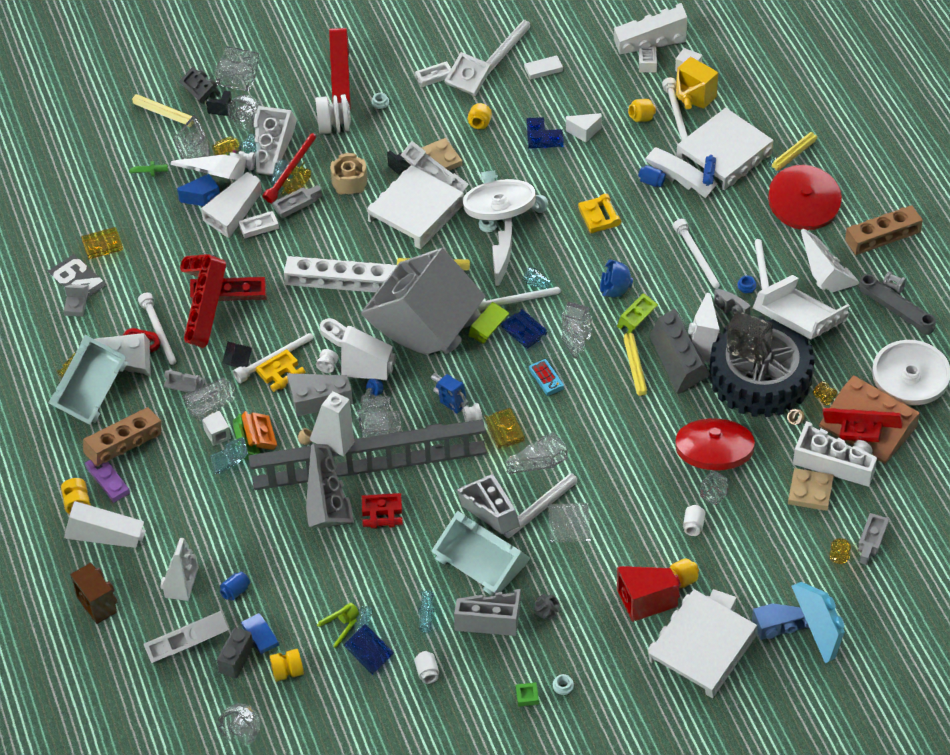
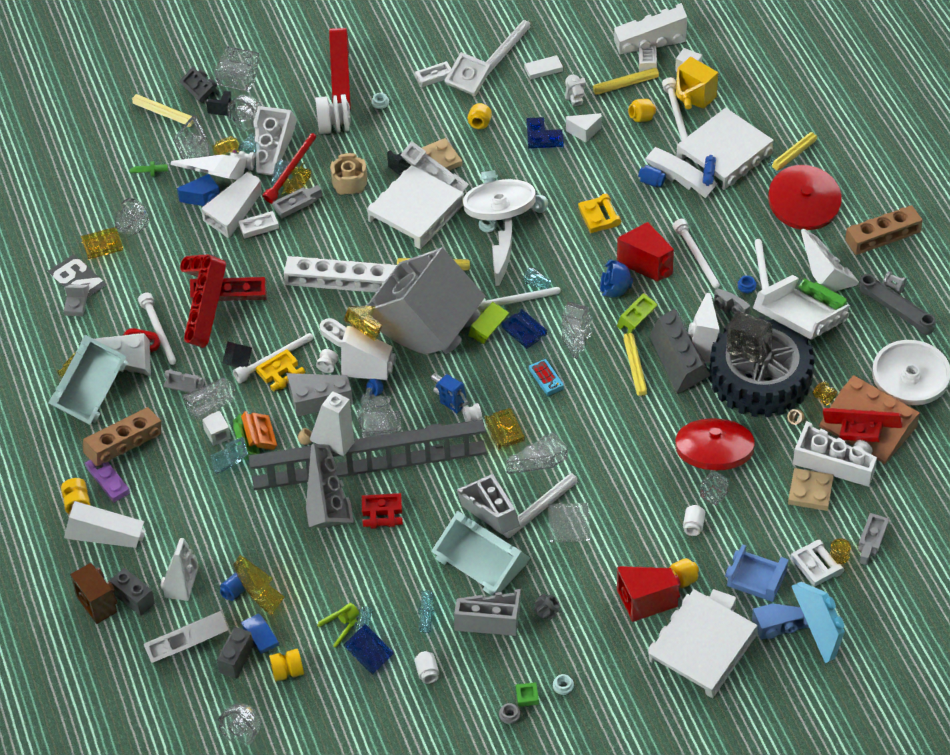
none -> dark grey brick [109,568,155,616]
none -> clear cylinder [115,198,149,235]
none -> clear yellow slope [233,555,285,615]
none -> clear yellow slope [344,306,383,341]
none -> light grey plate [499,703,520,724]
none -> white hips [565,75,586,106]
none -> light yellow axle [593,68,659,95]
none -> red slope [617,222,674,282]
none -> medium blue panel [725,544,788,602]
none -> white plate [791,540,844,587]
none -> bright green hinge [798,278,847,310]

